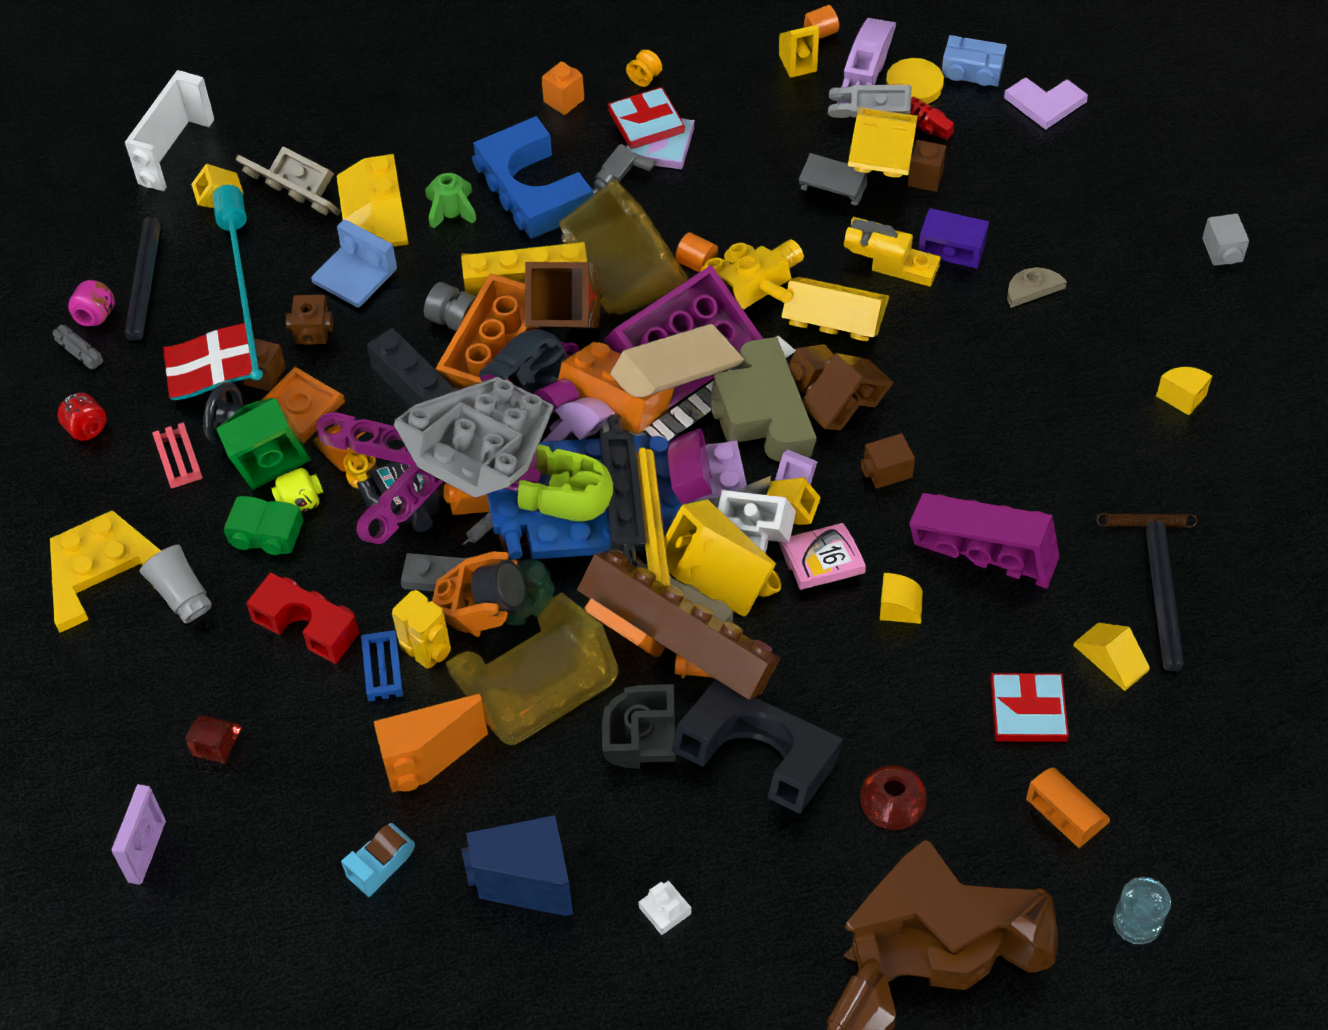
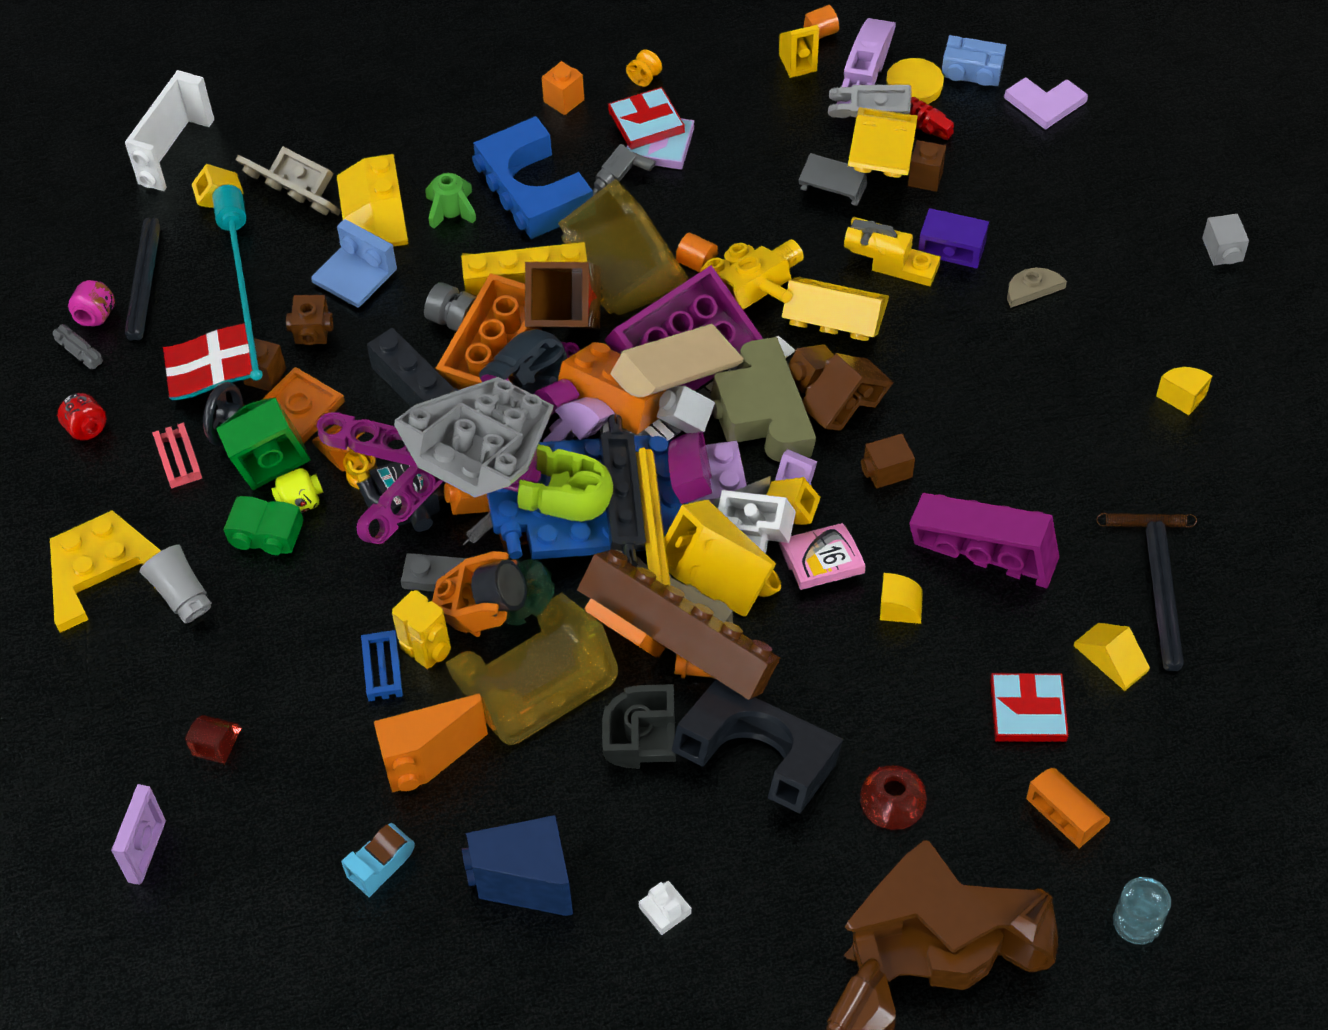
red arch [246,573,359,664] -> none
none -> light grey brick [656,386,715,433]

